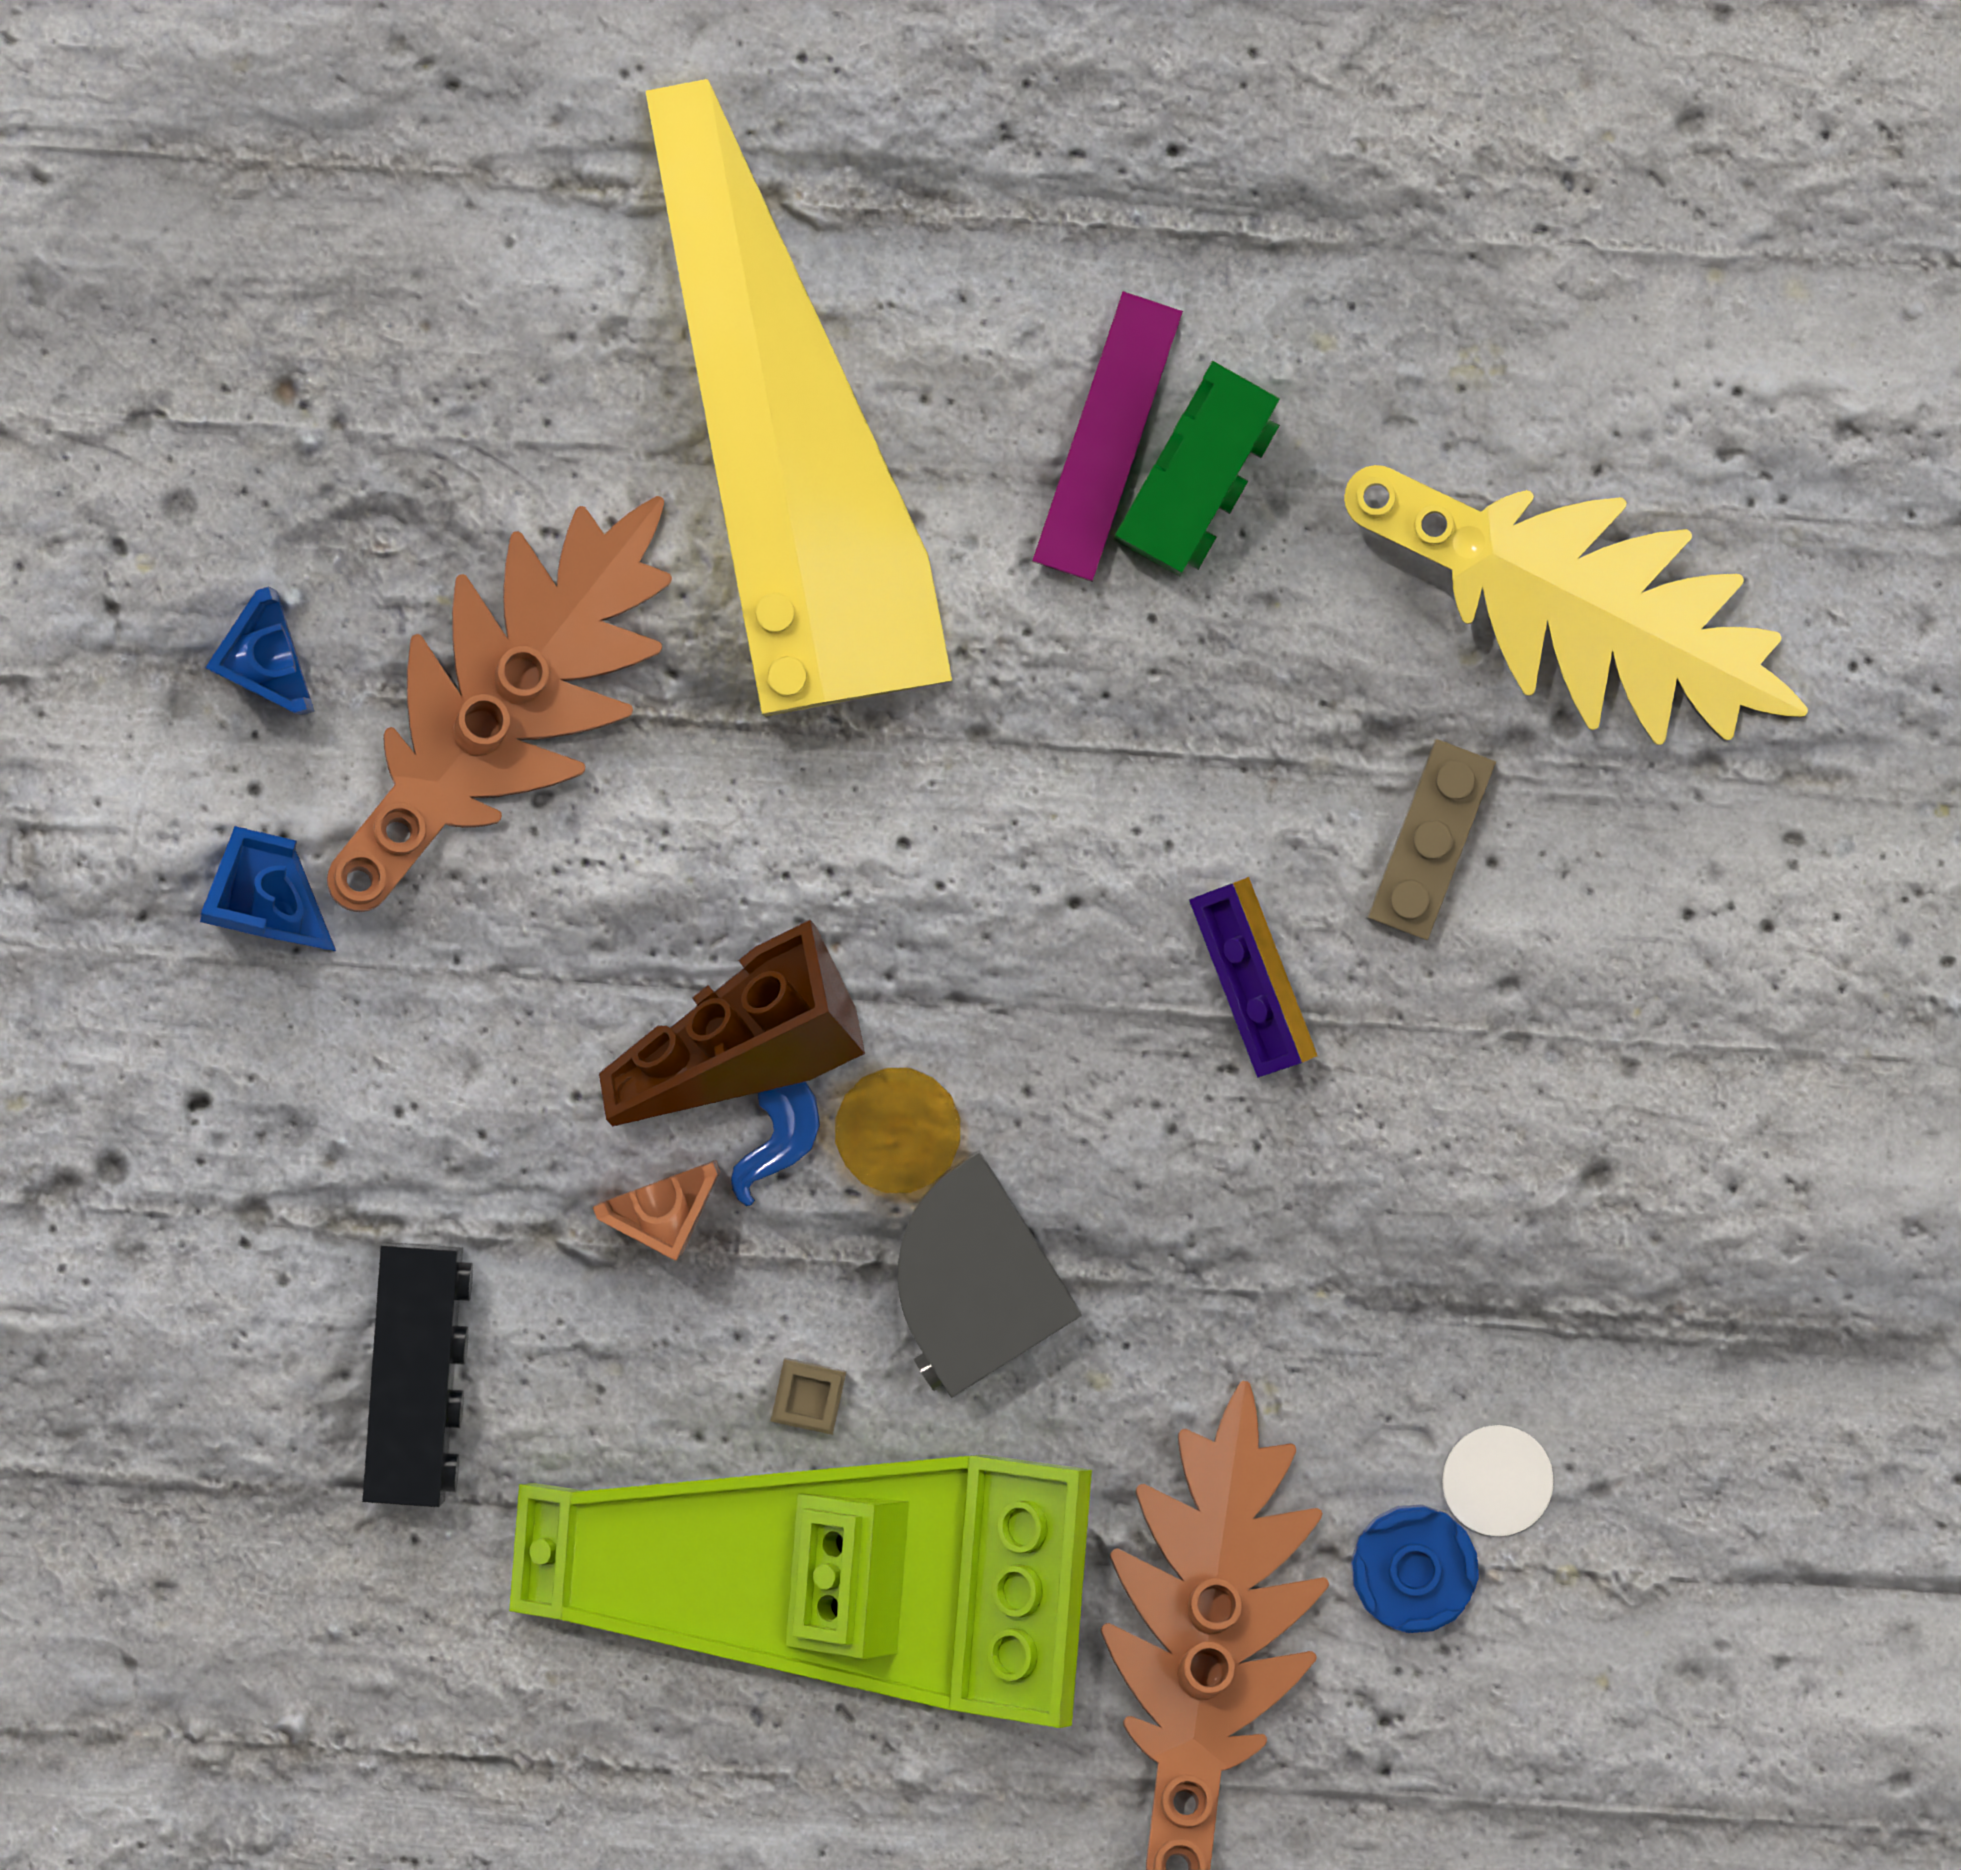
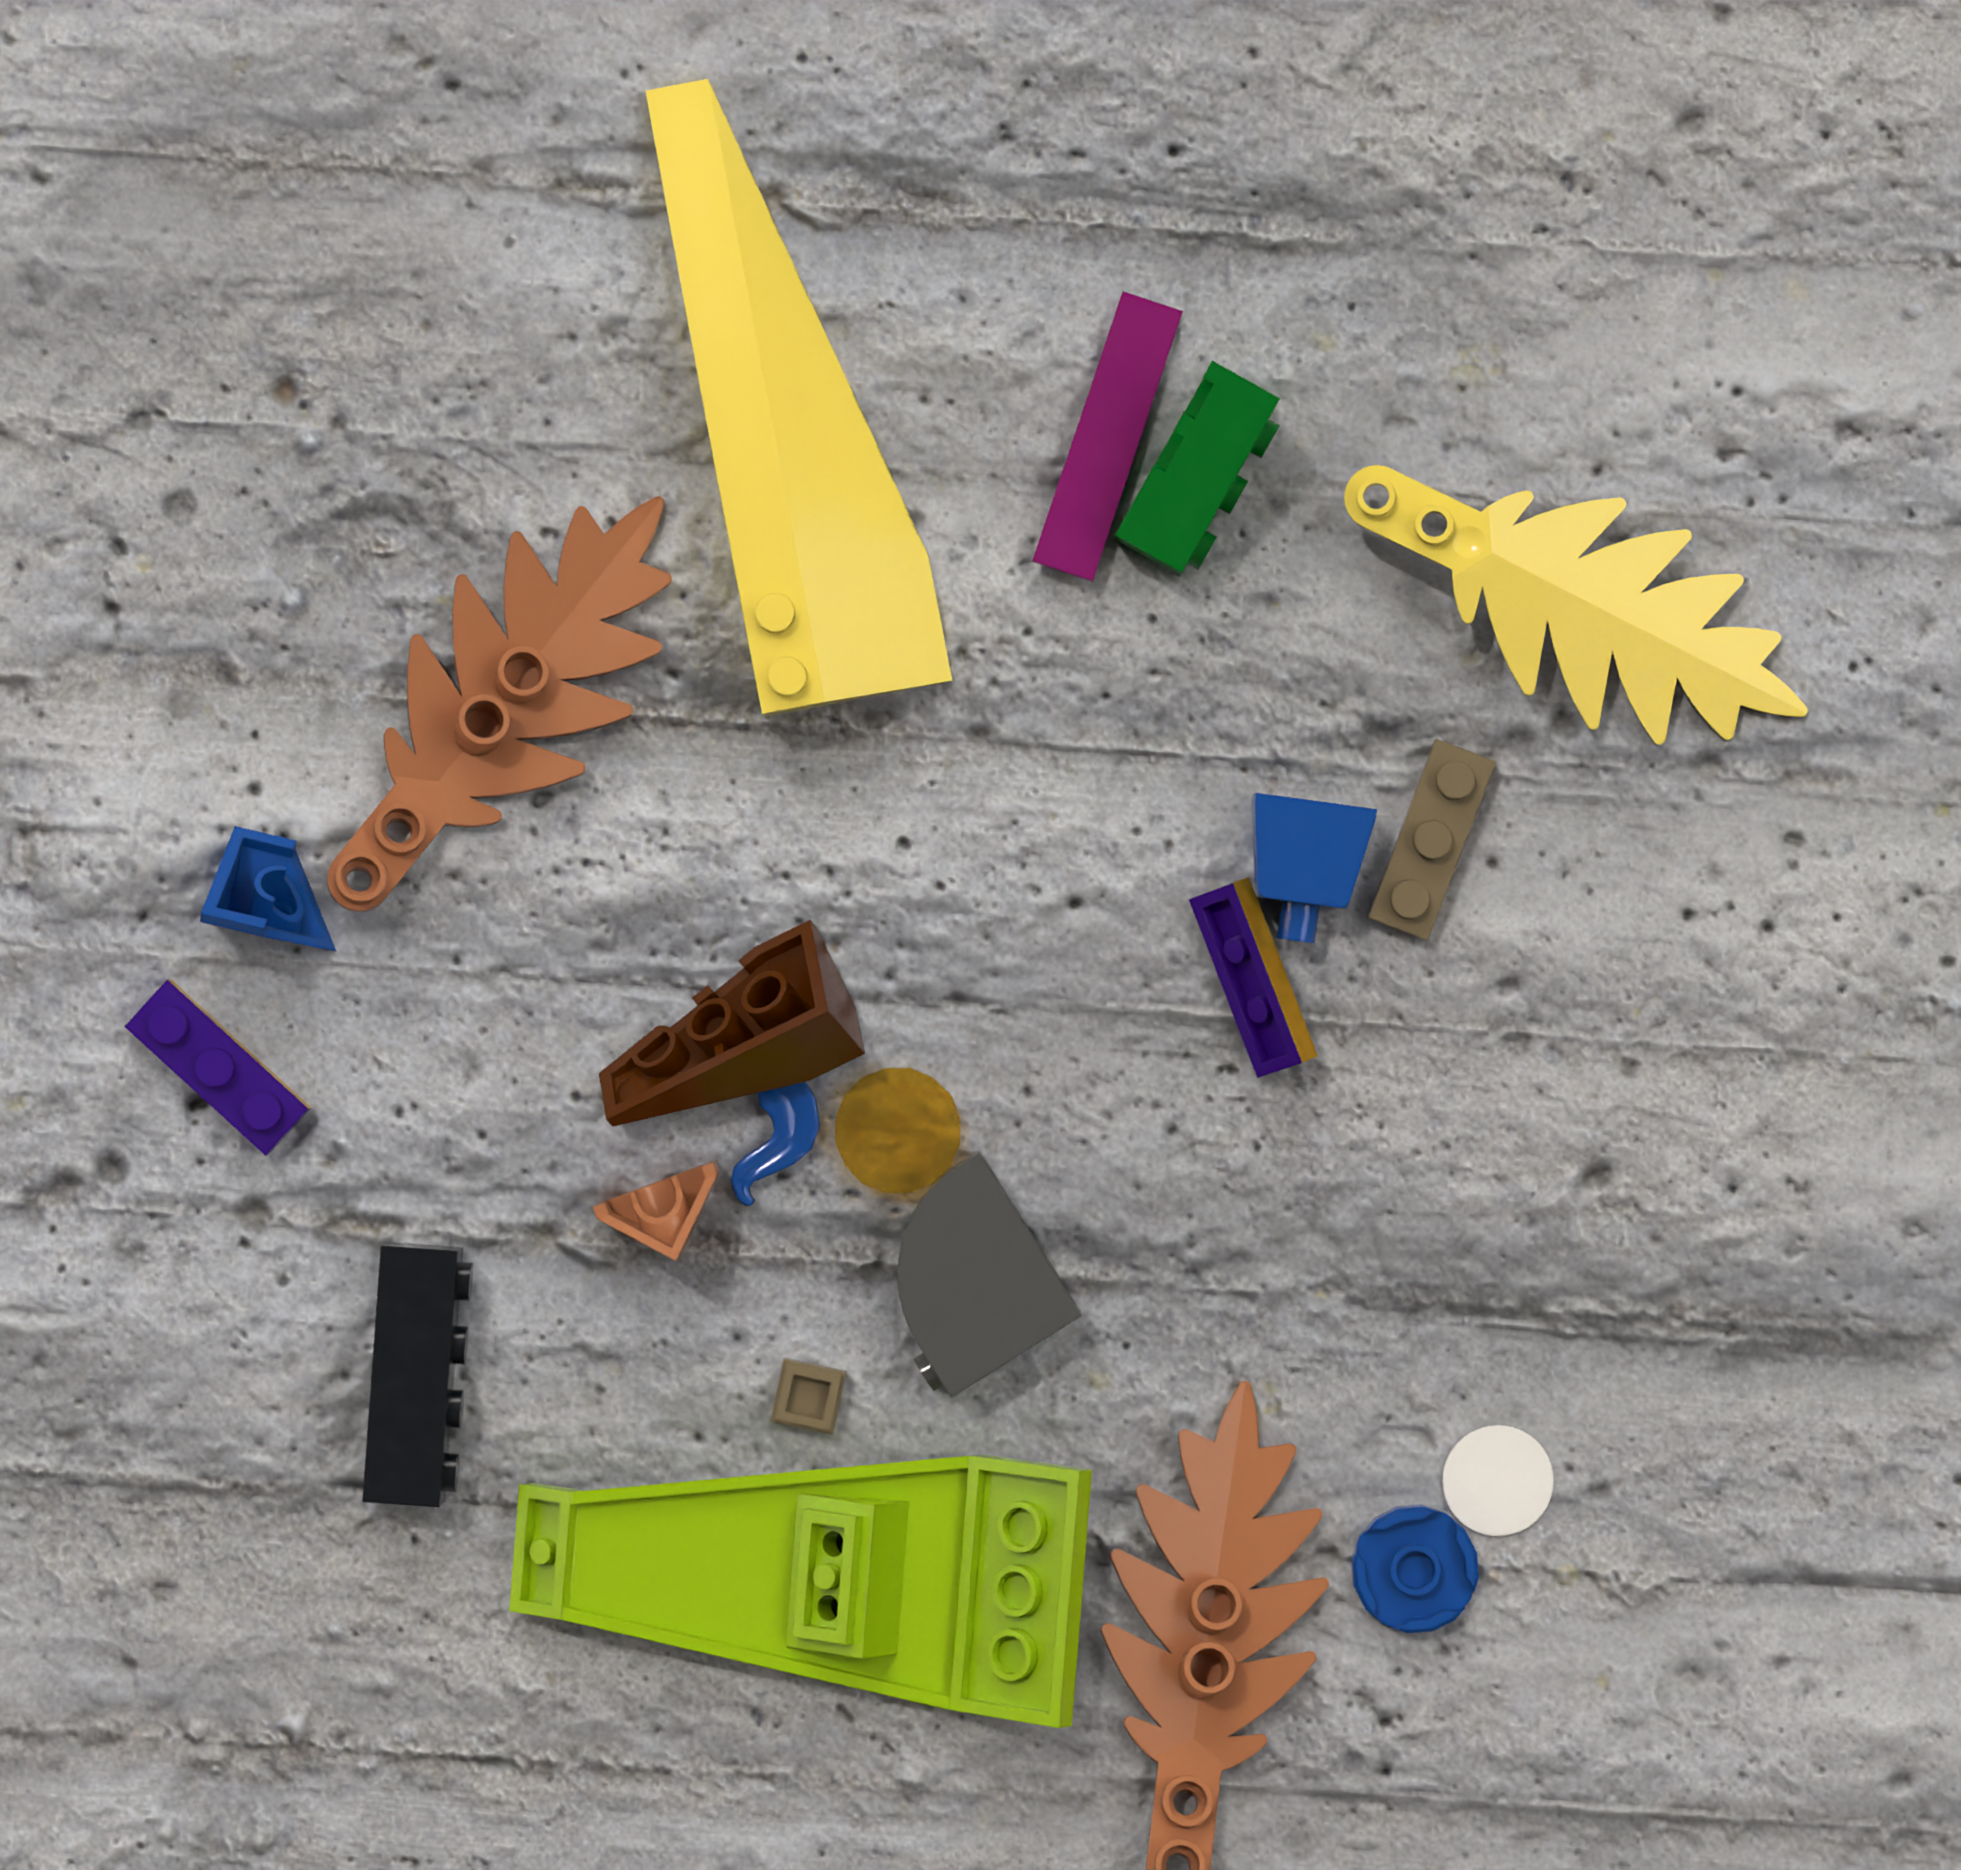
blue slope [205,586,315,715] -> none
none -> dark purple plate [124,979,311,1156]
none -> blue torso [1252,793,1377,944]

